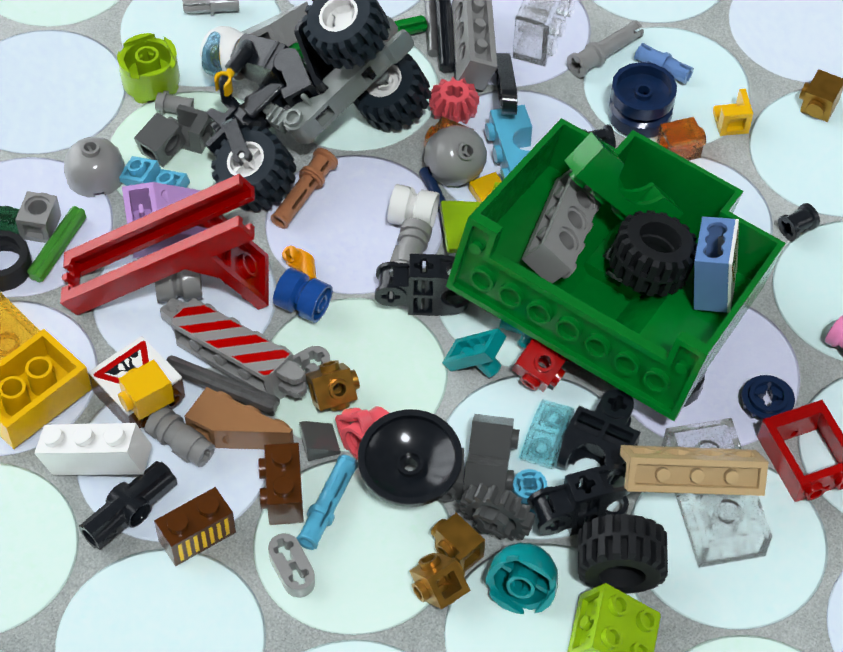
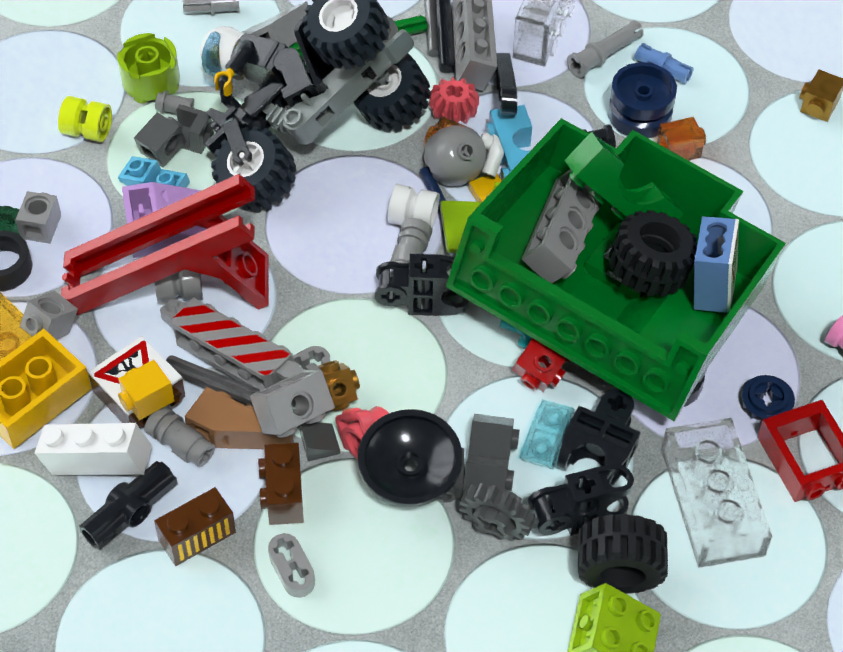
bright green axle [27,206,86,283] -> none
light grey cylinder [64,137,125,198] -> none
nougat pin [271,148,338,229] -> none
blue wheel [273,268,333,323] -> none
light orange arm [282,245,317,281] -> none
medium azure pin [296,455,358,550] -> none
pearl gold brick [409,553,471,609] -> none
pearl gold brick [431,512,485,573] -> none
teal tile [442,328,507,378] -> none
teal cylinder [486,543,558,614] -> none
medium azure wheel [512,469,547,515] -> none
tan fence [620,445,769,496] -> none
yellow panel [713,89,753,136] -> none
black bush [778,203,820,241] -> none
none -> light grey brick [20,291,78,339]
none -> neon yellow wheel [58,96,112,142]
none -> light grey brick [250,370,335,438]
none -> white arm [481,132,504,177]

